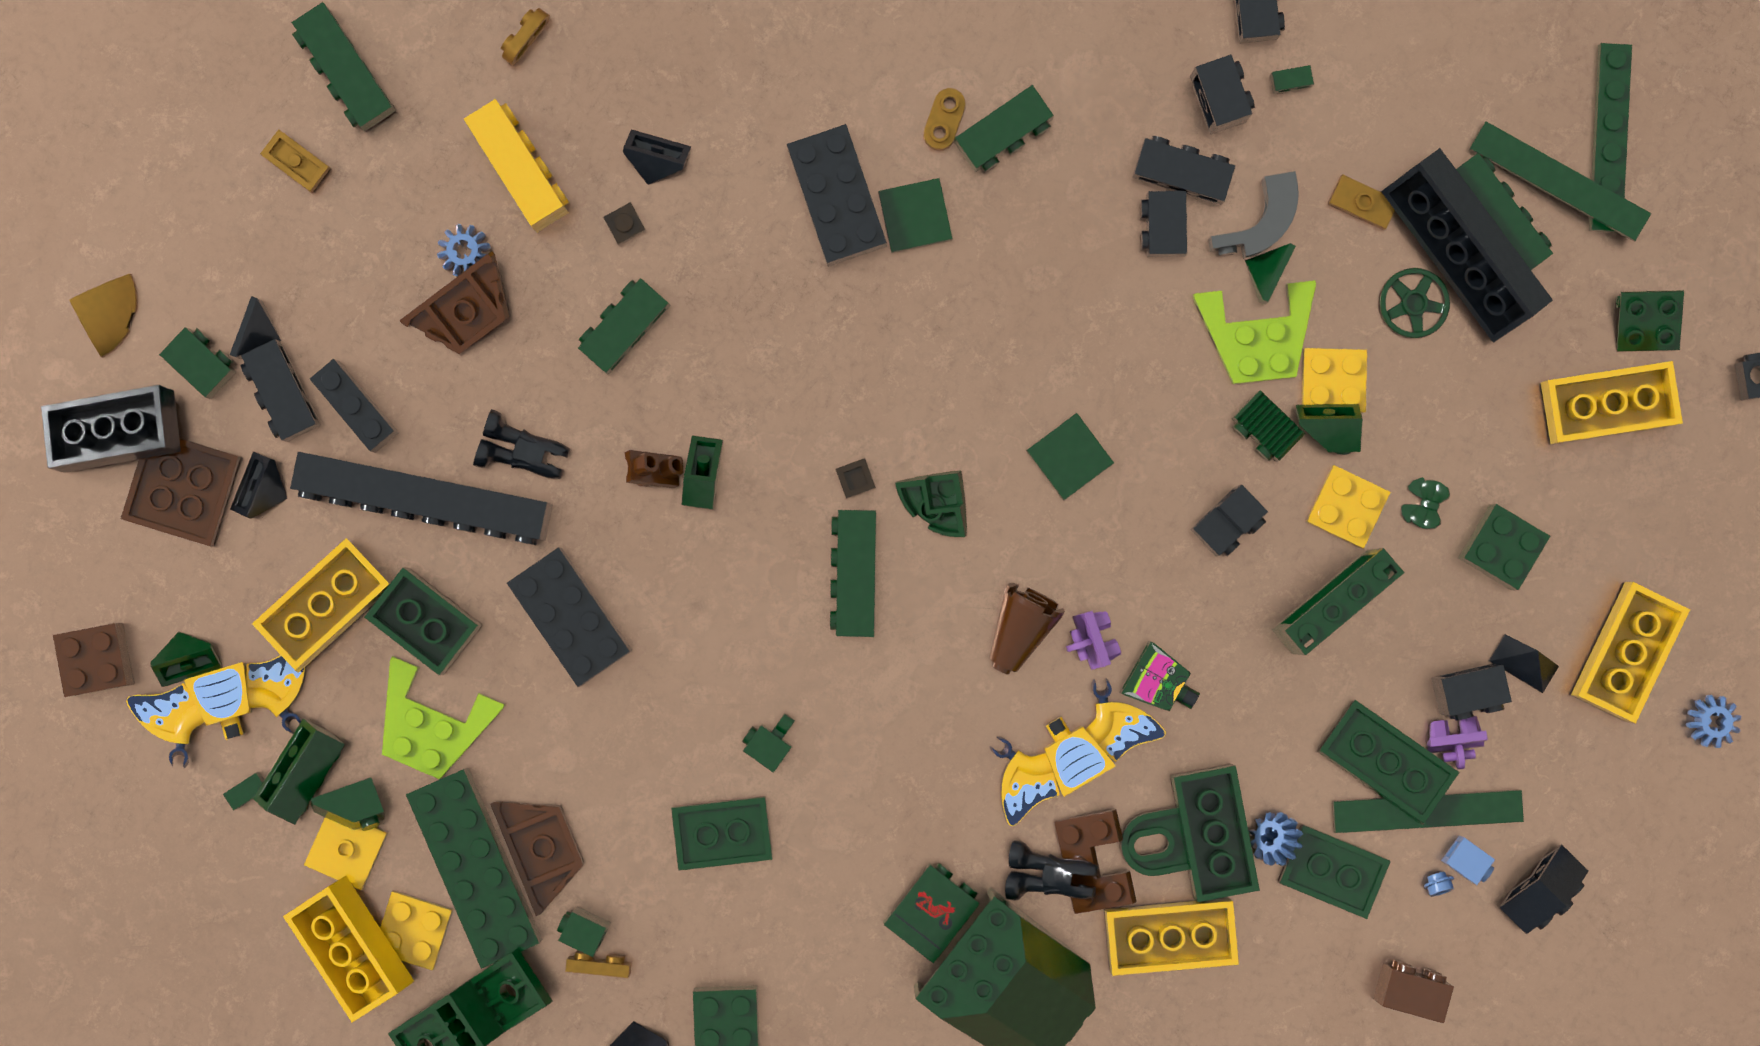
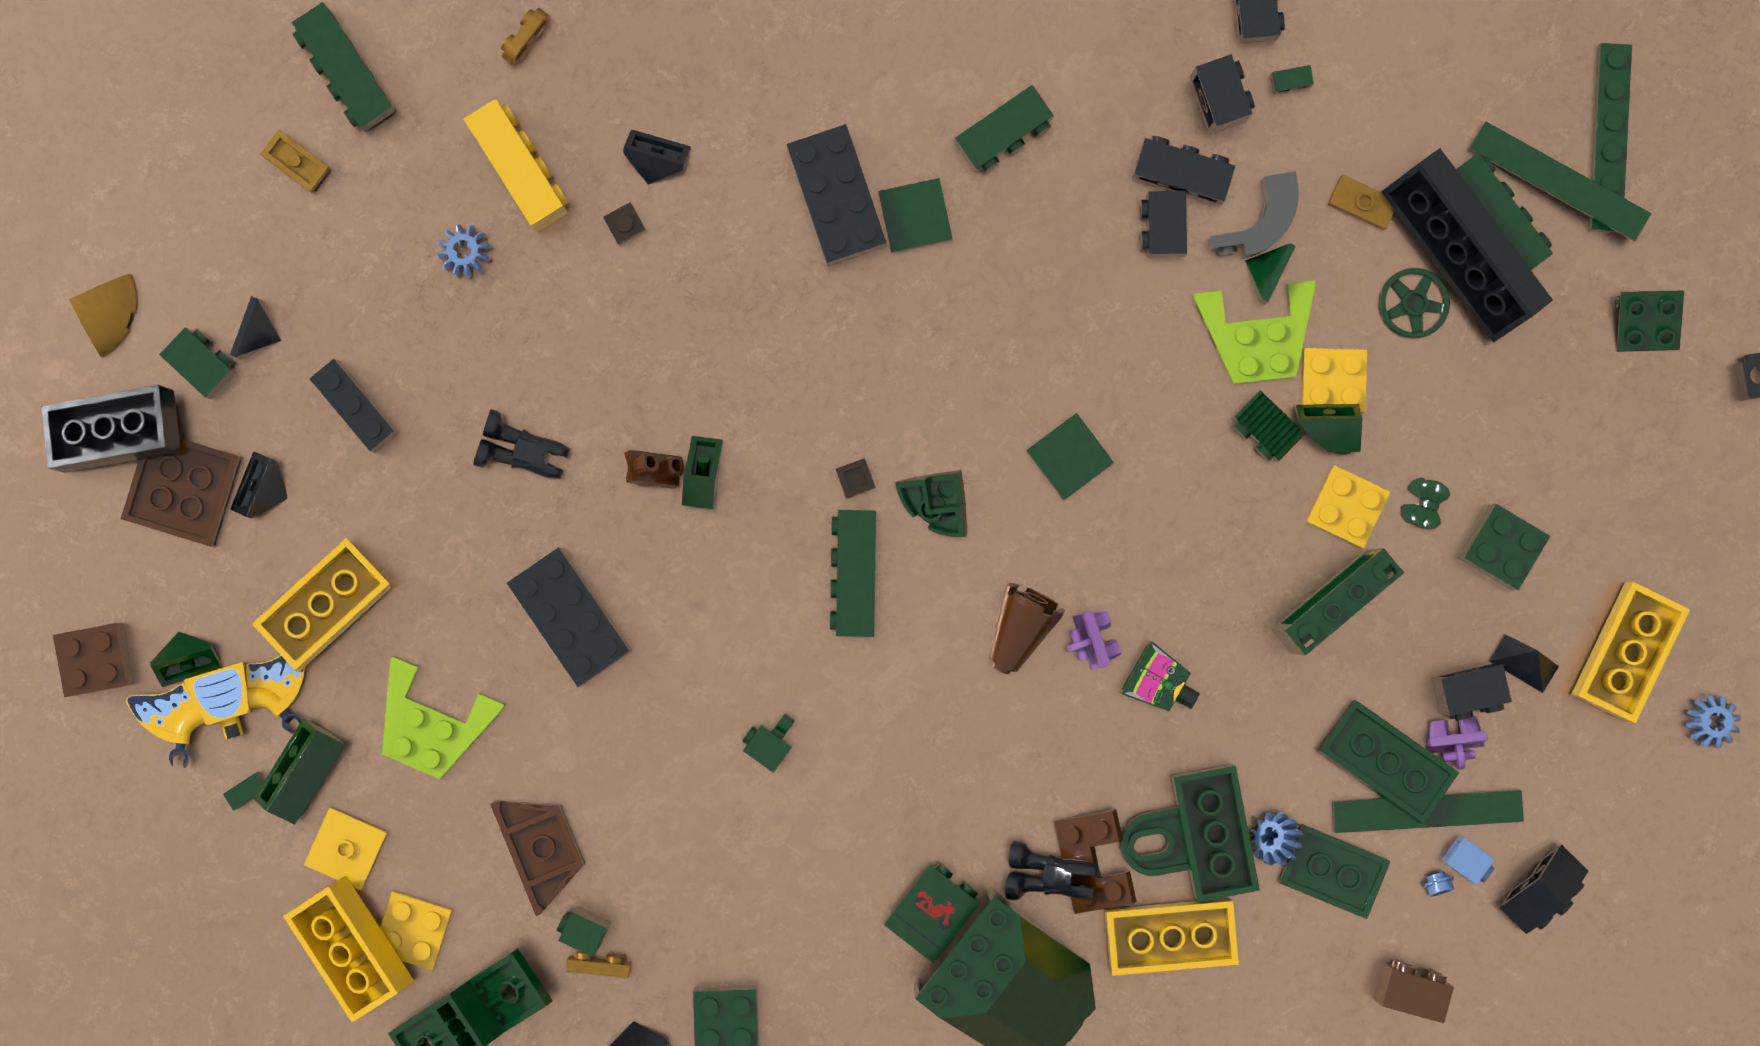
black brick [240,339,321,442] -> none
black brick [290,452,553,545] -> none
dark green slope [311,778,384,831] -> none
dark green brick [364,567,482,675] -> none
reddish brown wing [400,251,509,354] -> none
dark green brick [405,768,543,969] -> none
dark green brick [578,278,671,375] -> none
dark green plate [671,797,773,871] -> none
pearl gold plate [924,88,965,150] -> none
torso [990,678,1166,826] -> none
black brick [1190,484,1268,556] -> none
yellow brick [1541,361,1683,444] -> none

